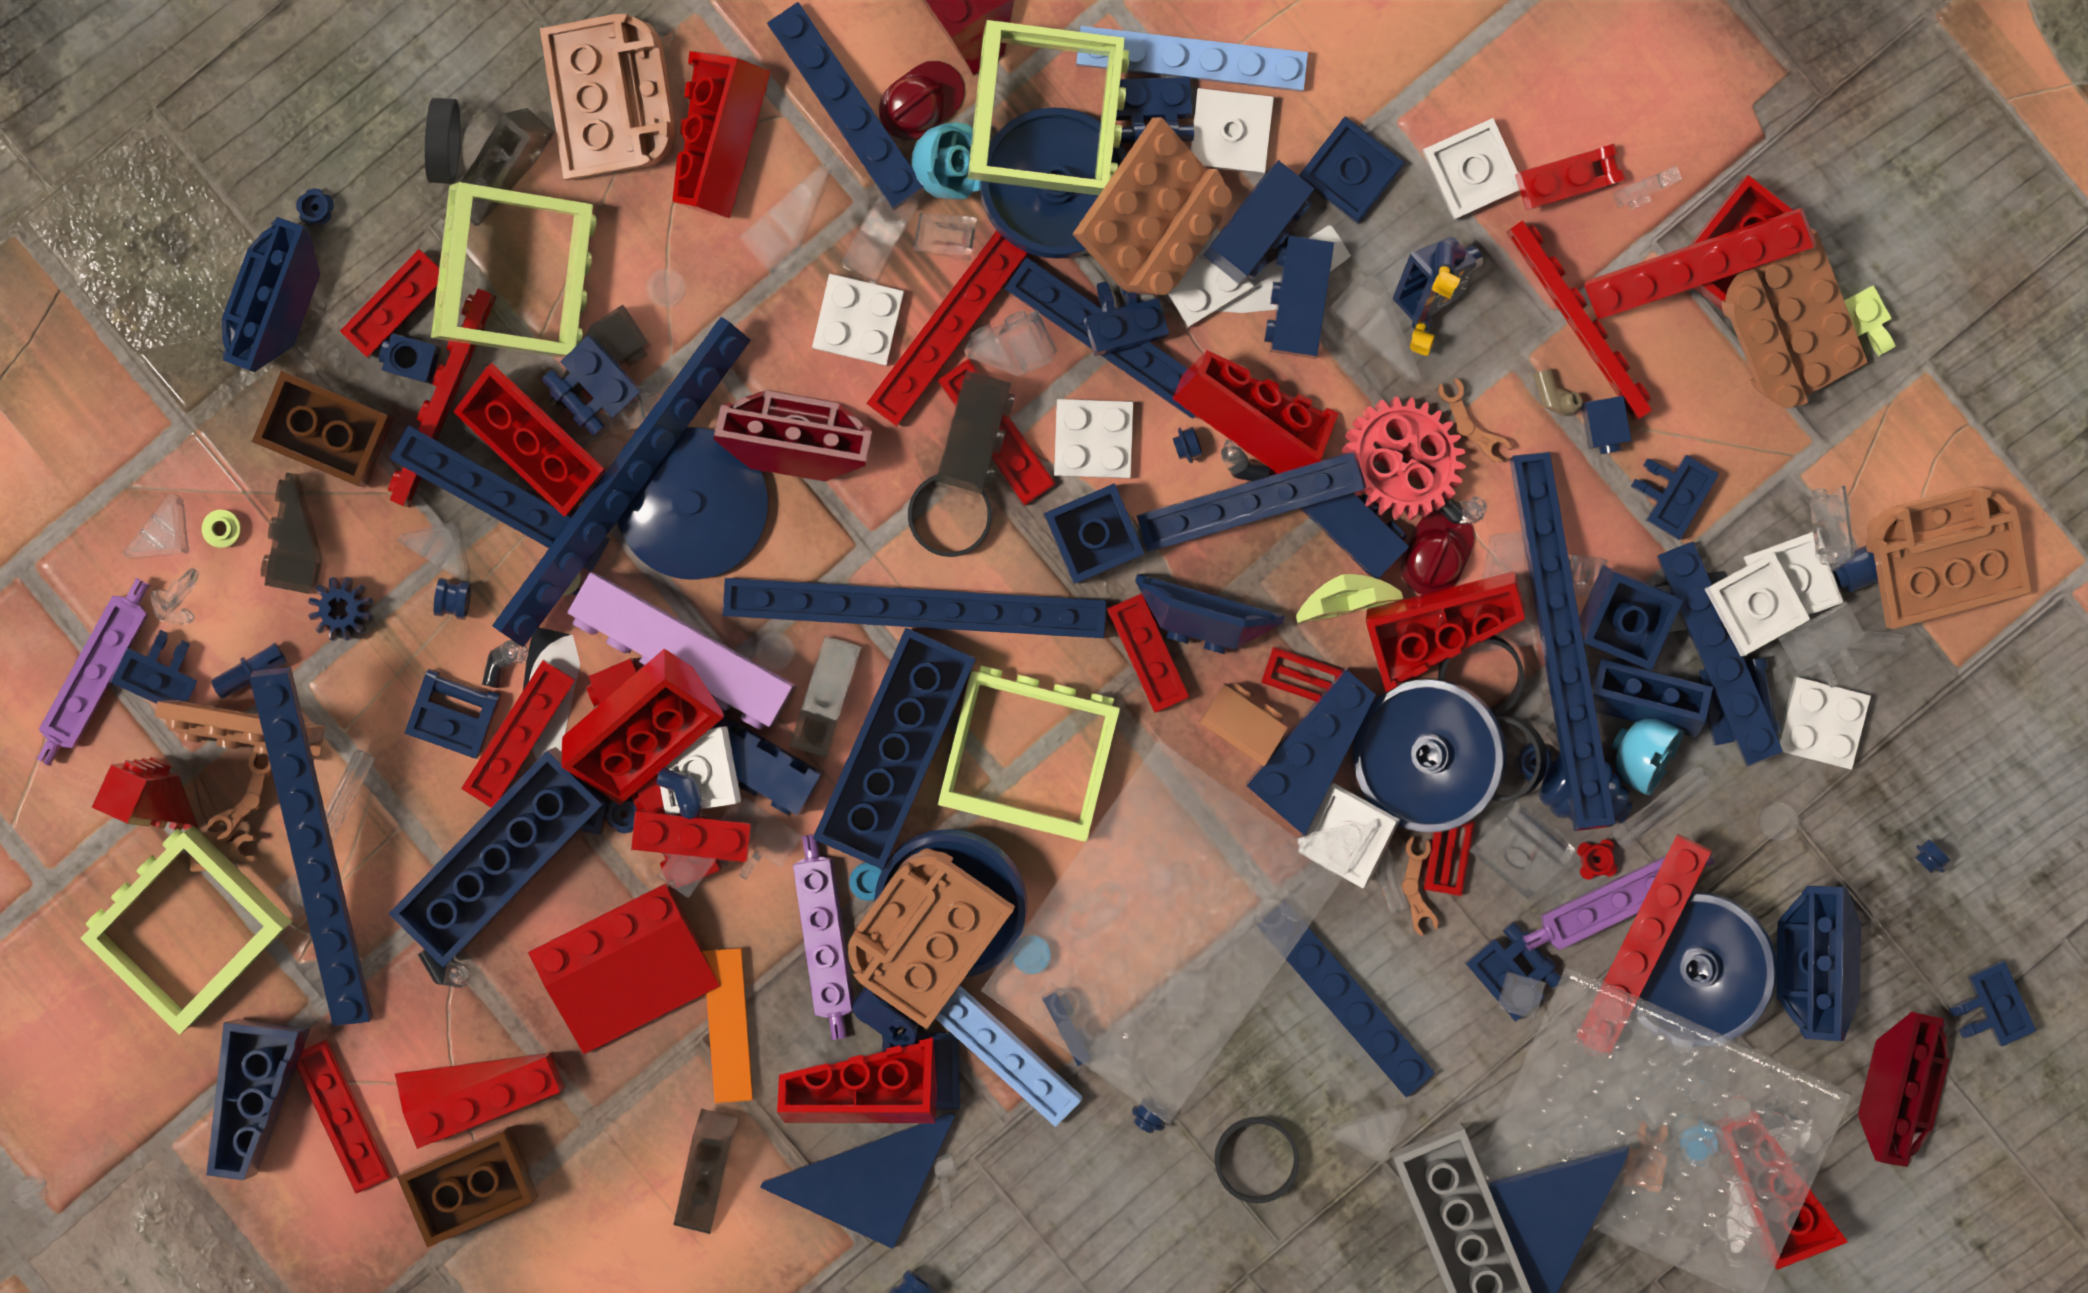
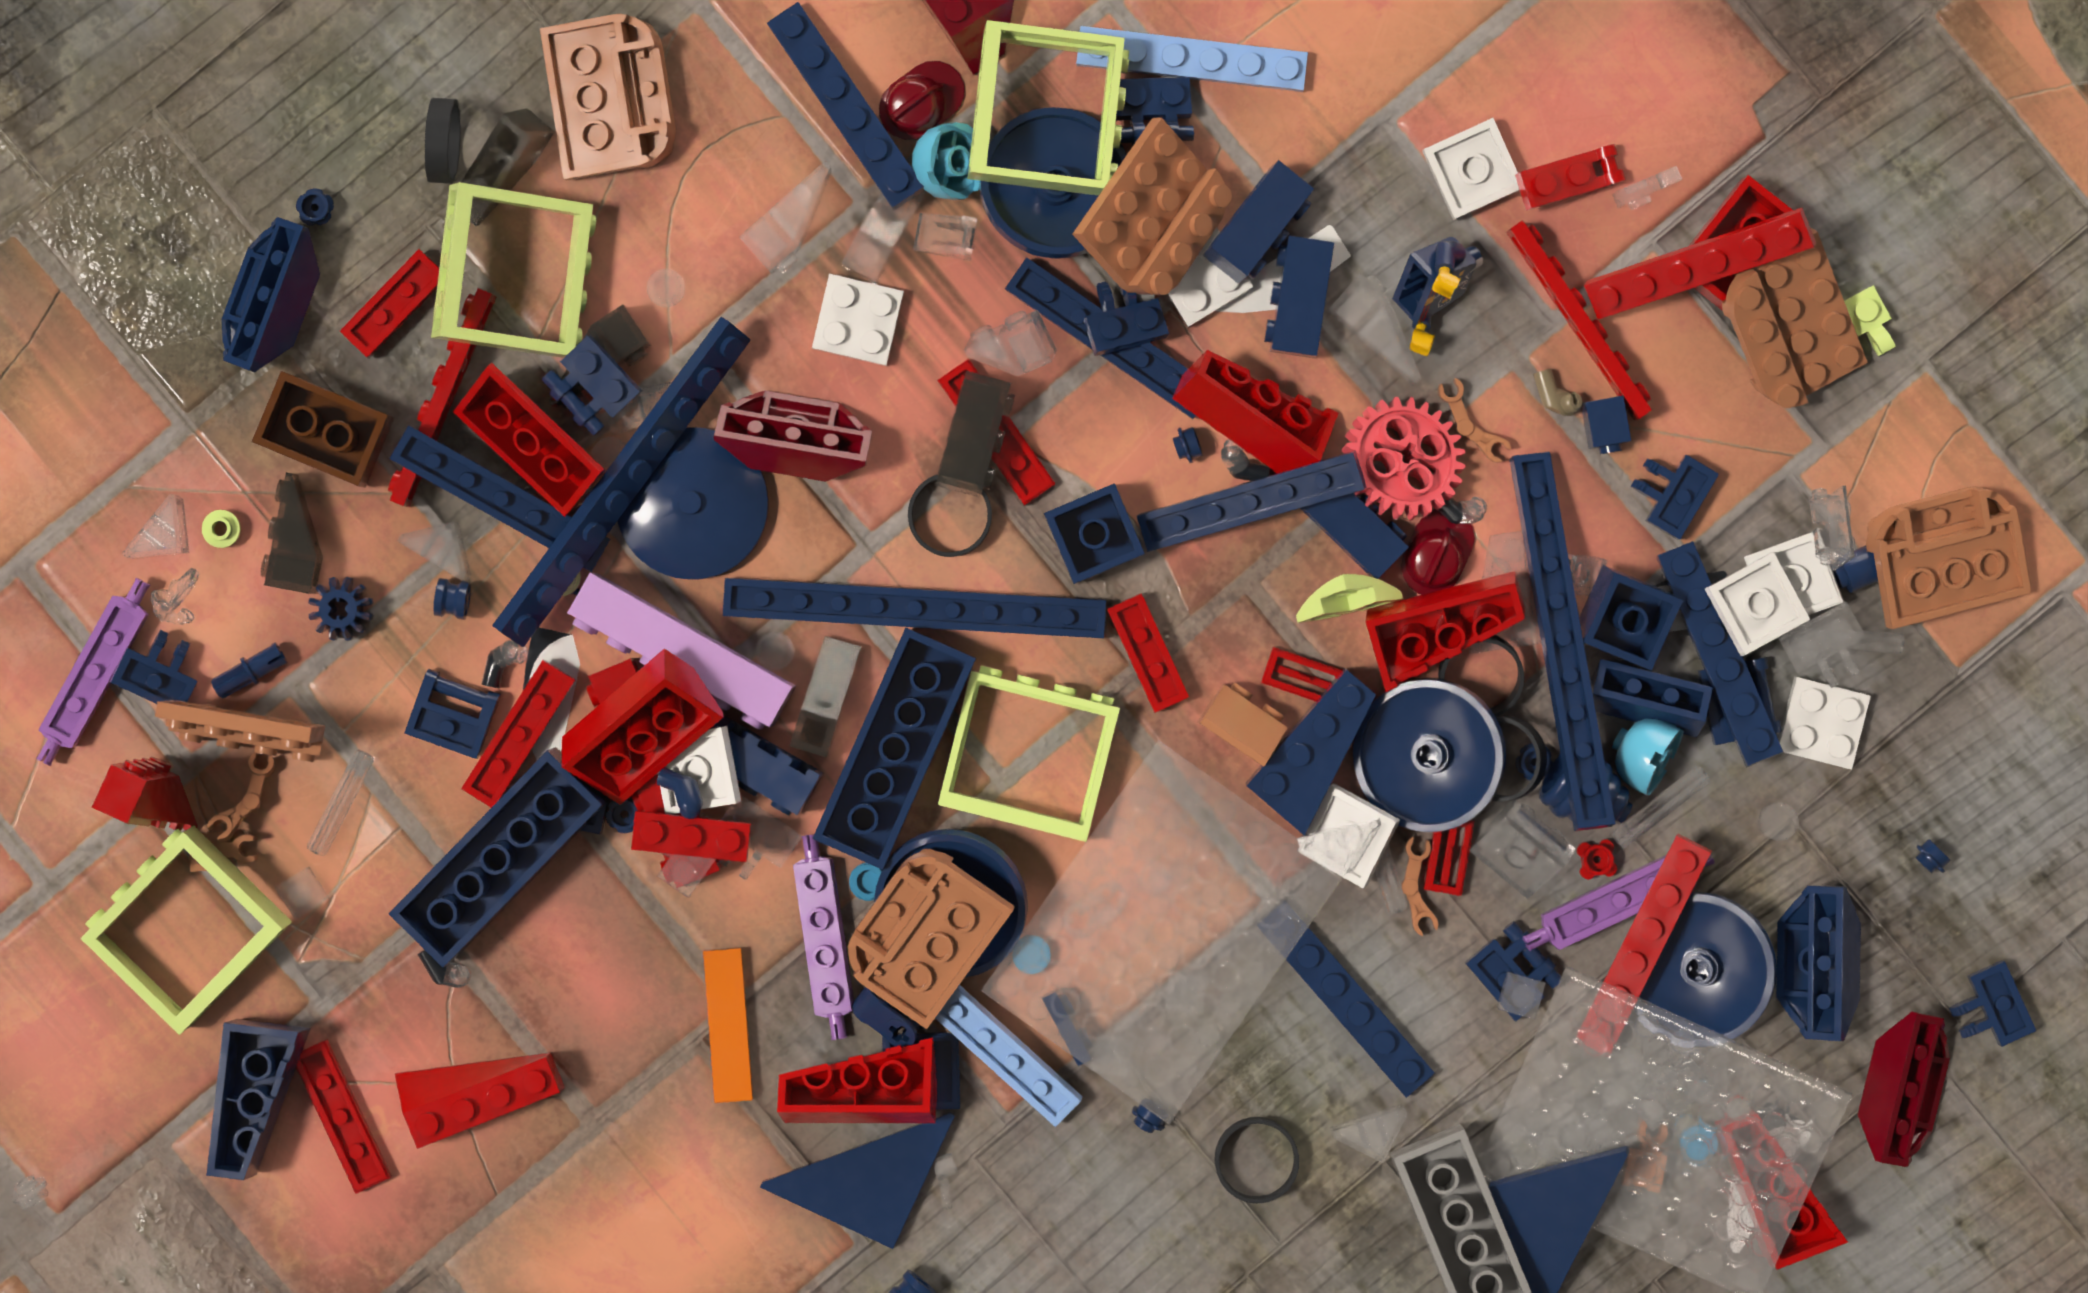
dark blue plate [250,667,373,1026] -> none
dark blue brick [379,334,441,385] -> none
reddish brown brick [397,1126,539,1248] -> none
red slope [528,883,720,1054] -> none
red wedge [672,51,771,219] -> none
clear smoke slope [673,1108,739,1234] -> none
red plate [866,230,1028,427] -> none
white plate [1054,399,1133,479] -> none
dark blue wedge [1135,574,1285,655] -> none
white plate [1191,88,1274,174] -> none
dark blue tile [1298,116,1405,224] -> none
clear beam [1508,681,1555,744] -> none

